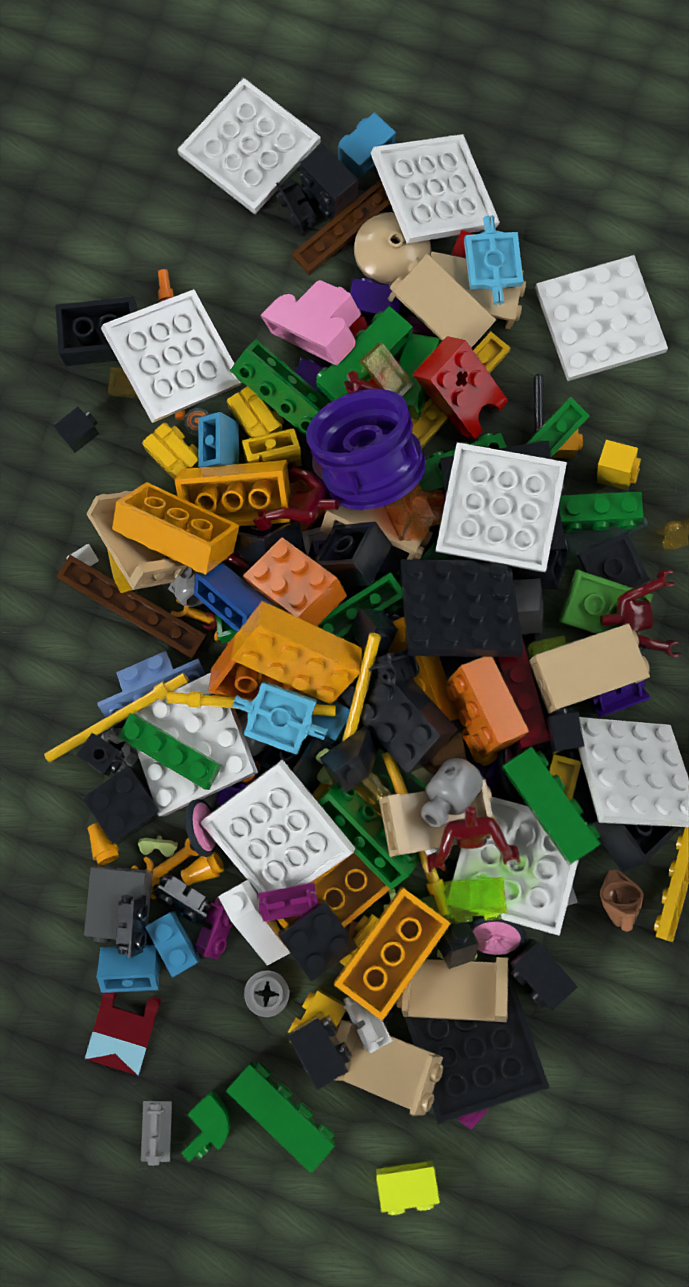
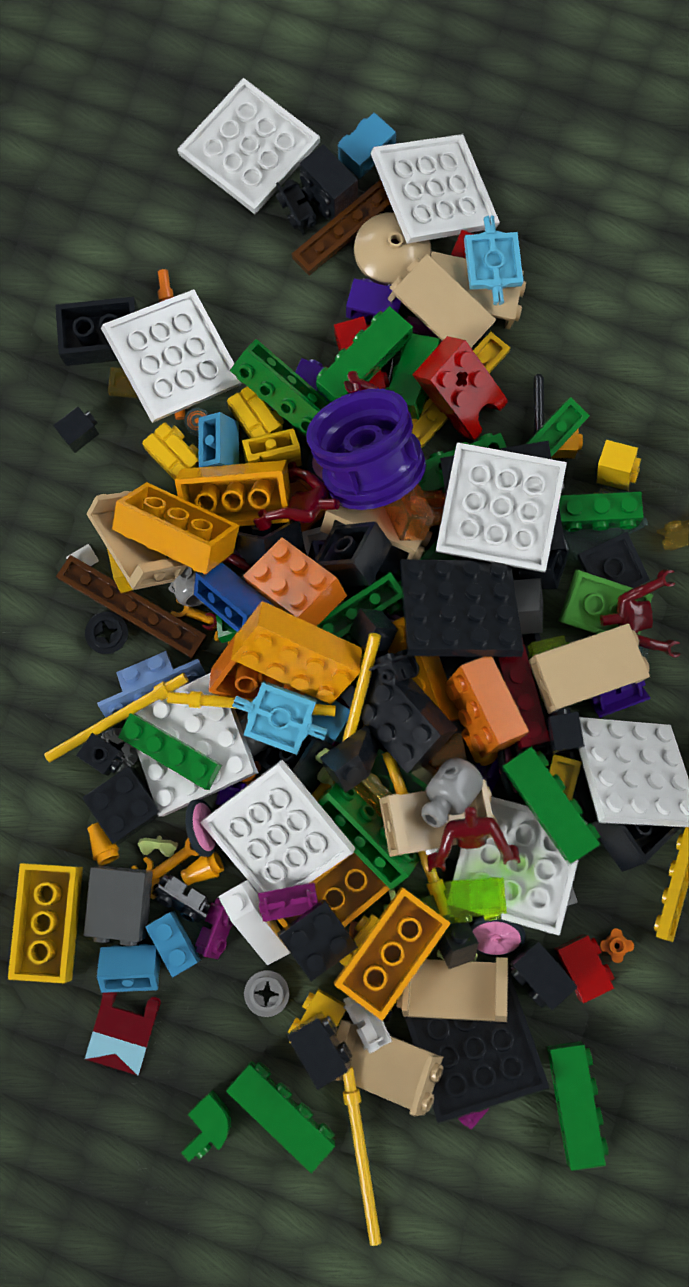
black hinge [116,895,148,958] -> none
light grey hinge [141,1101,172,1165] -> none
bright pink brick [261,280,361,366] -> none
clear yellow plate [359,343,414,396] -> none
neon yellow brick [376,1160,439,1215] -> none
white plate [535,255,668,381] -> none
nougat hat [600,869,643,931] -> none
none -> yellow brick [8,863,83,983]
none -> black gear [85,612,128,654]
none -> yellow bar [343,1066,381,1246]
none -> green brick [546,1041,609,1171]
none -> red piece [554,934,615,1003]
none -> orange plate [600,928,634,963]

